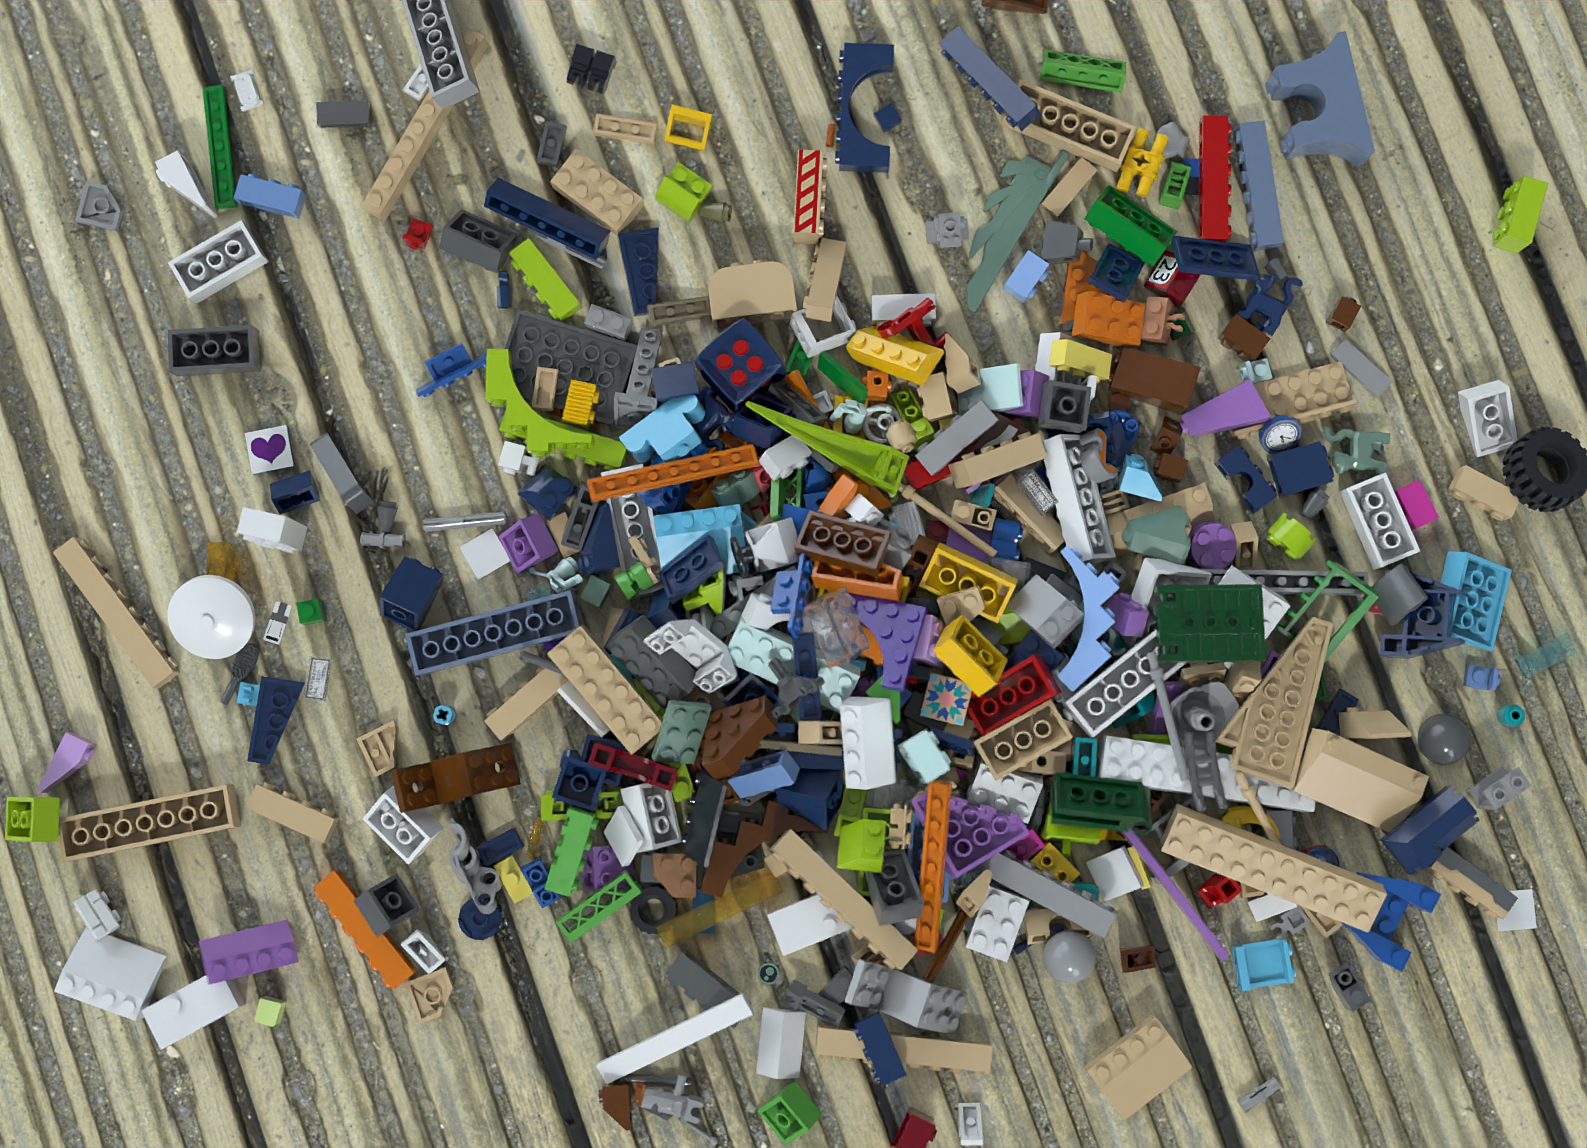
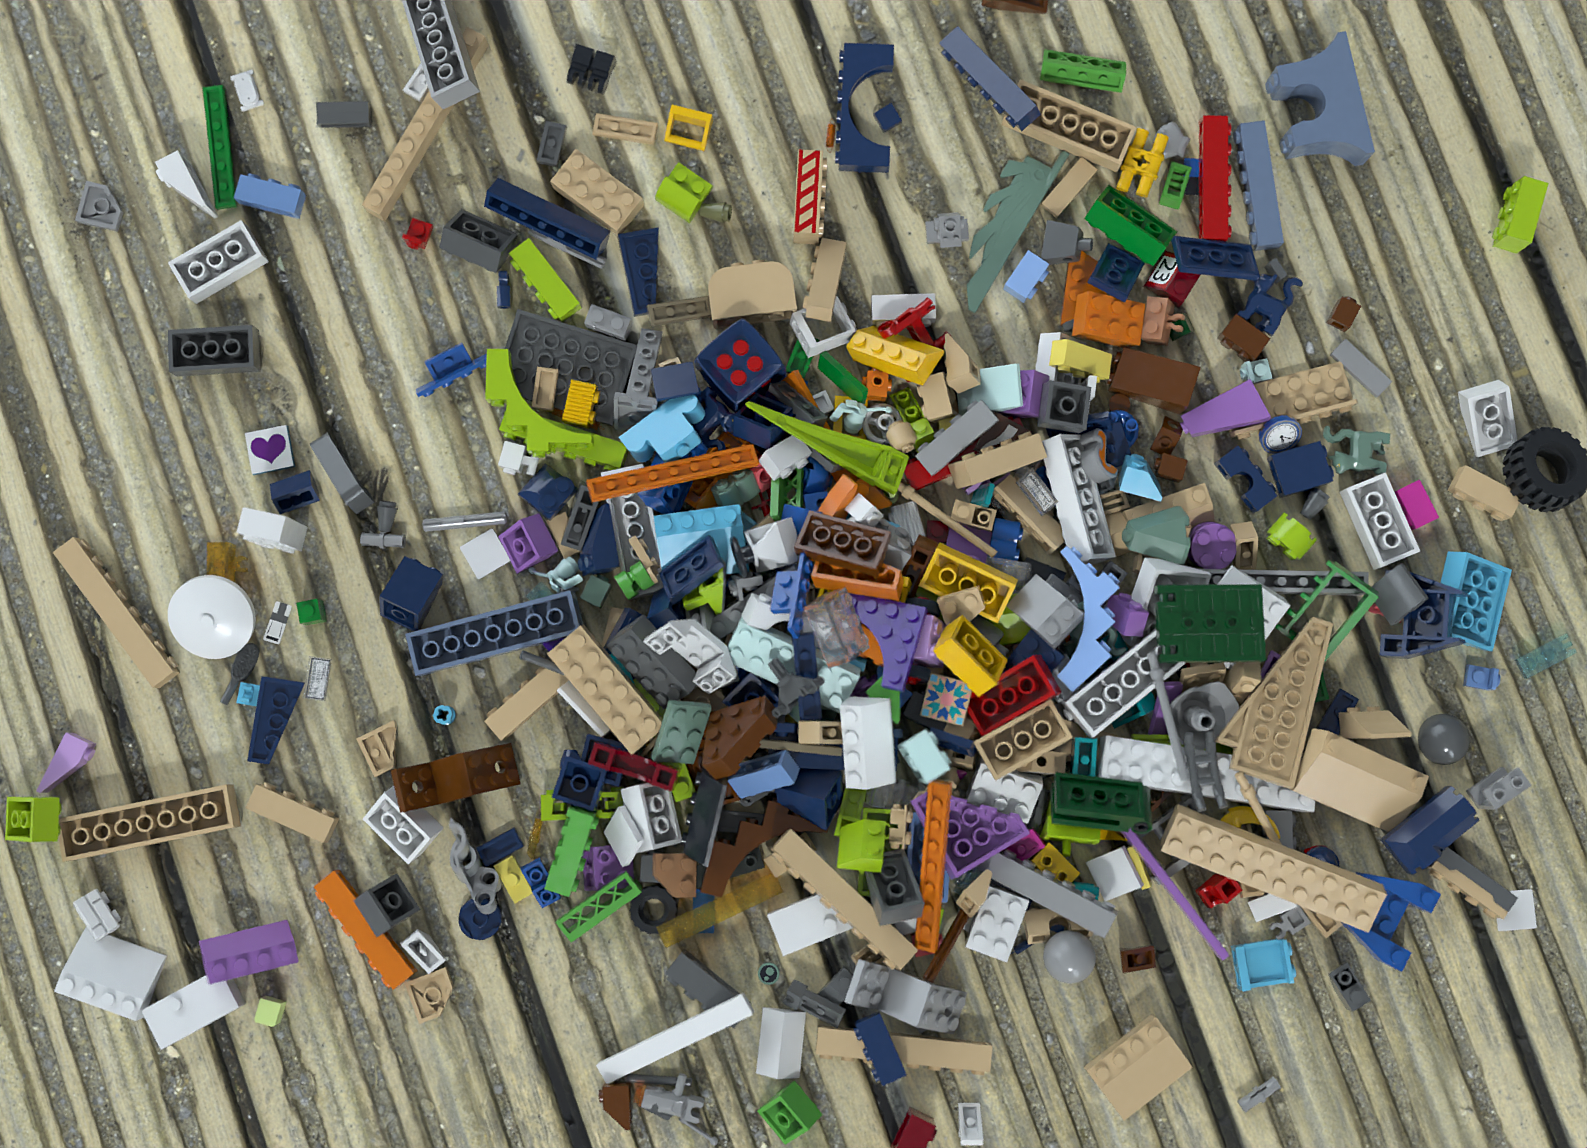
teal brick [1497,705,1525,727] -> none

